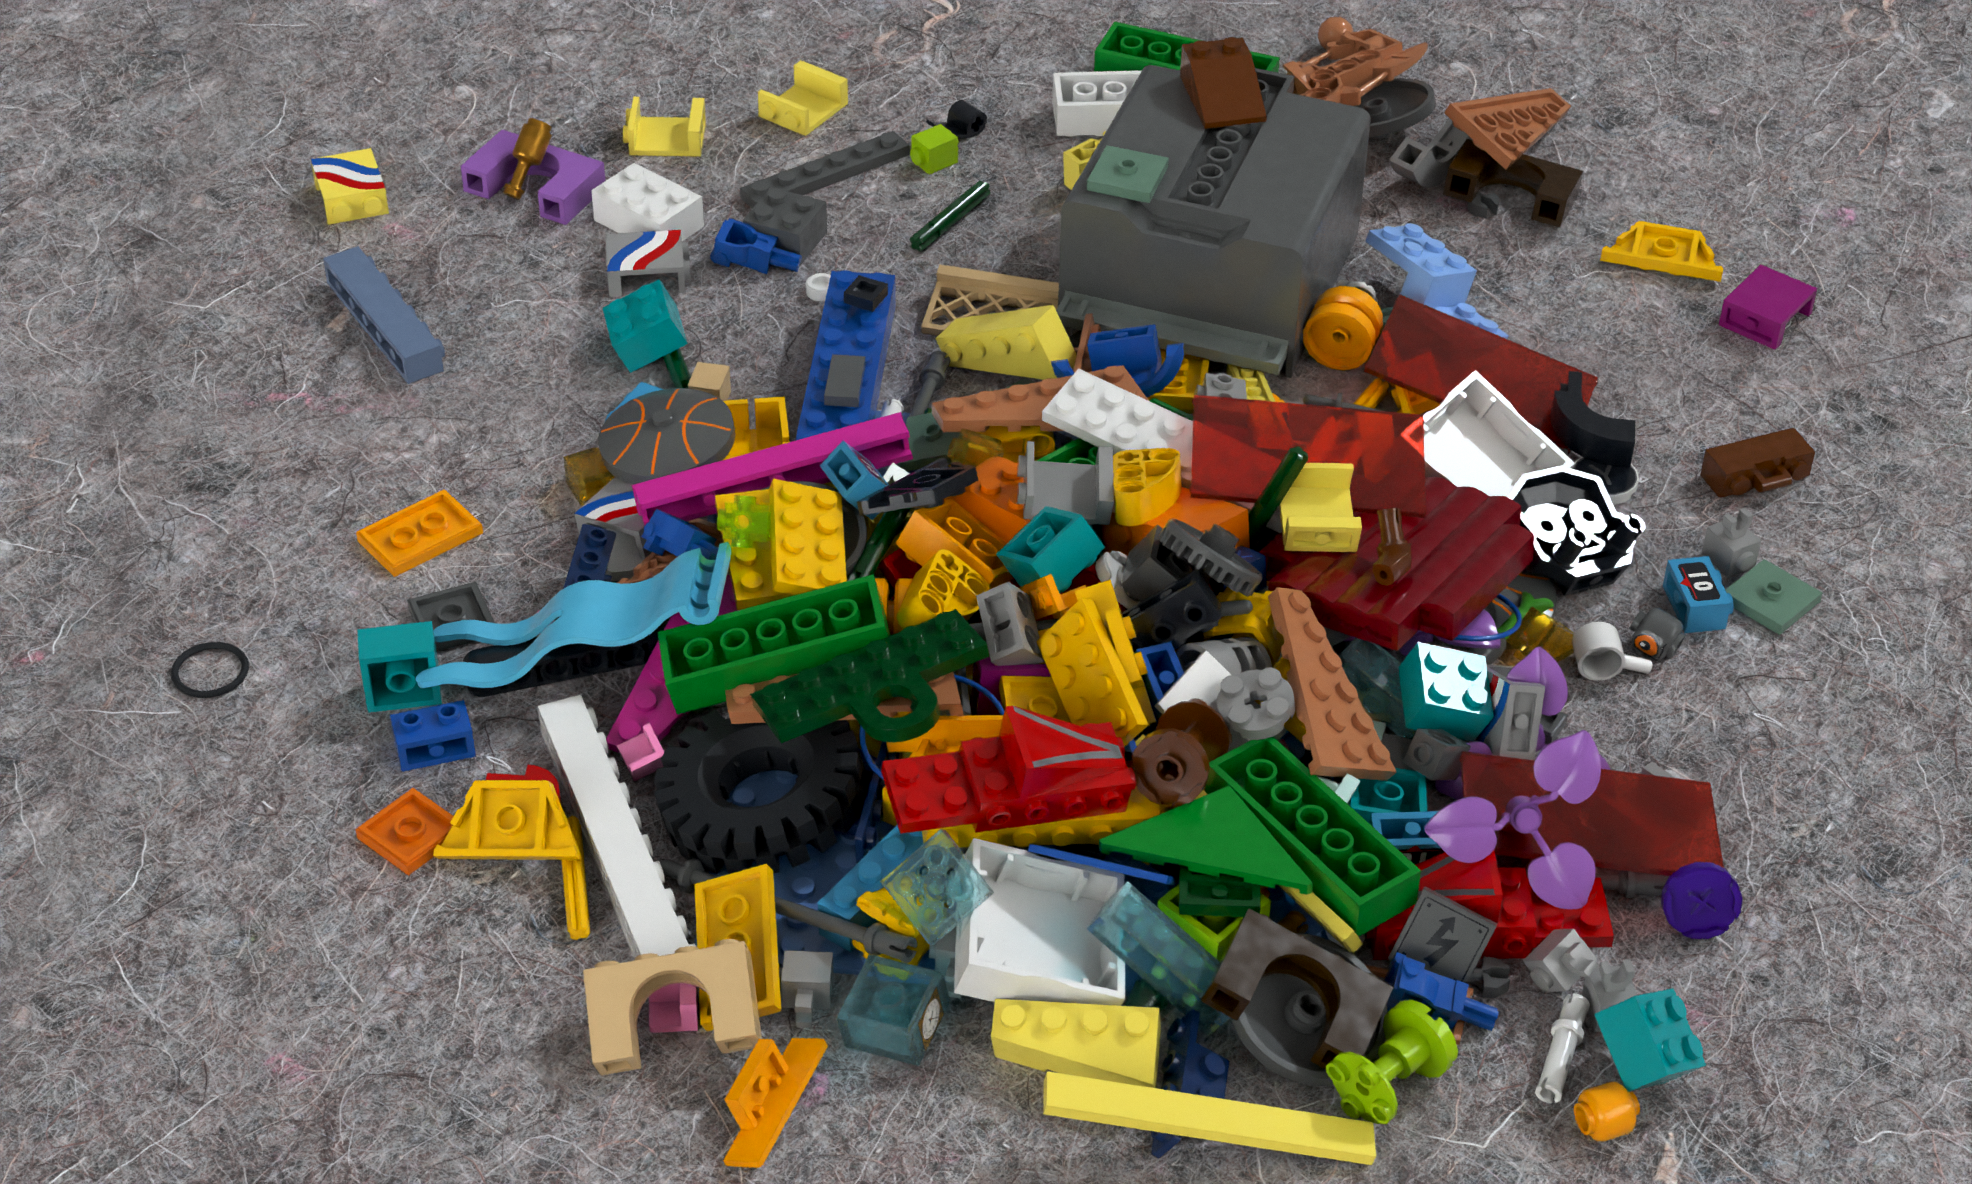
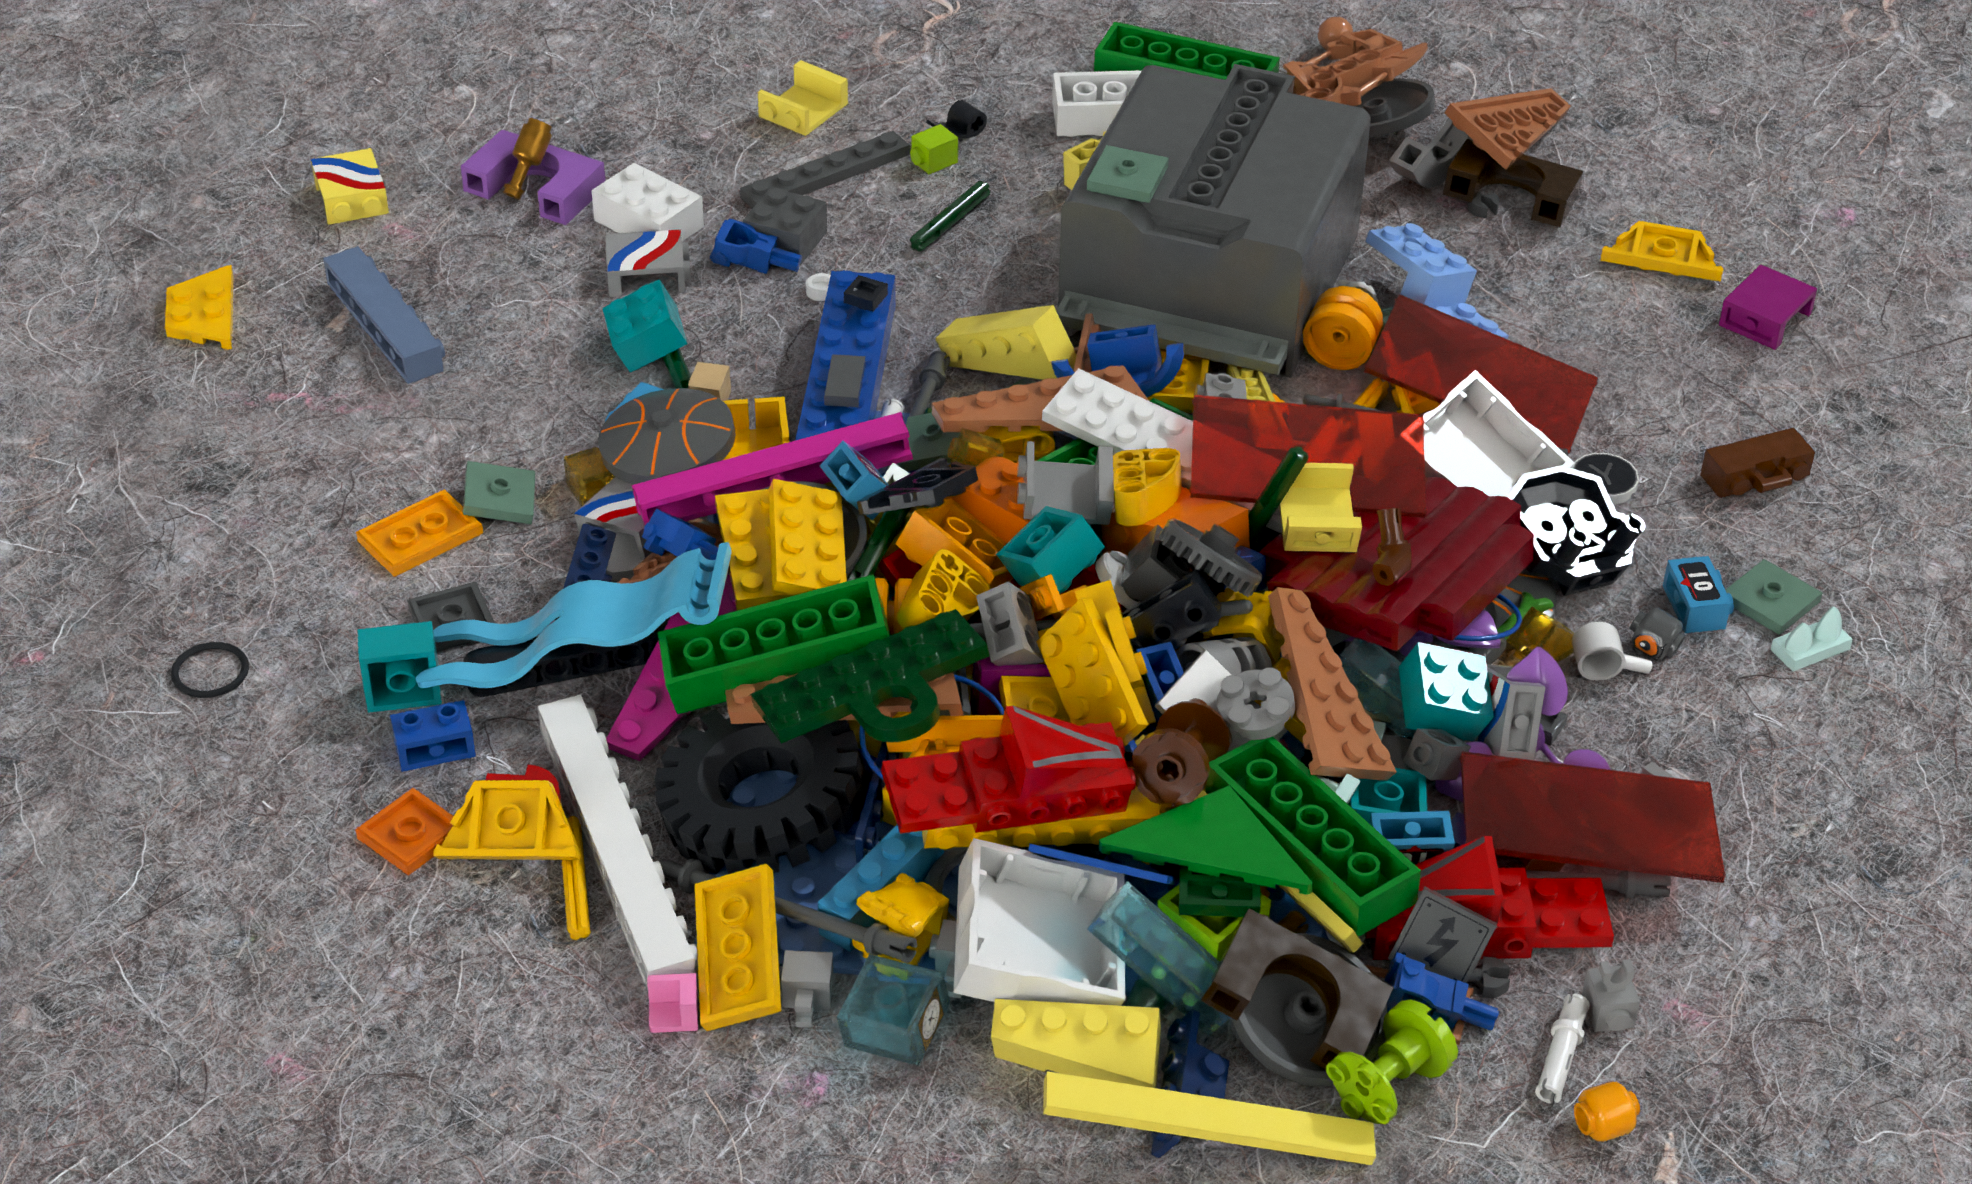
tan arch [583,939,762,1076] -> none
bright pink panel [617,723,665,782] -> none
light yellow panel [623,97,706,157] -> none
clear neon green brick [717,495,772,548] -> none
light orange bracket [723,1038,828,1168] -> none
clear light blue plate [880,829,994,945] -> none
tan fence [921,264,1059,336] -> none
reddish brown slope [1180,37,1267,129] -> none
medium lavender plant [1424,730,1601,909] -> none
light grey brick [1523,929,1599,991] -> none
black arch [1550,371,1635,468] -> none
teal brick [1594,988,1707,1092] -> none
dark purple tile [1661,862,1742,939] -> none
light grey brick [1702,507,1761,577] -> none
none -> yellow wing [165,265,234,350]
none -> sand green plate [463,461,535,524]
none -> light aqua tile [1770,606,1853,672]

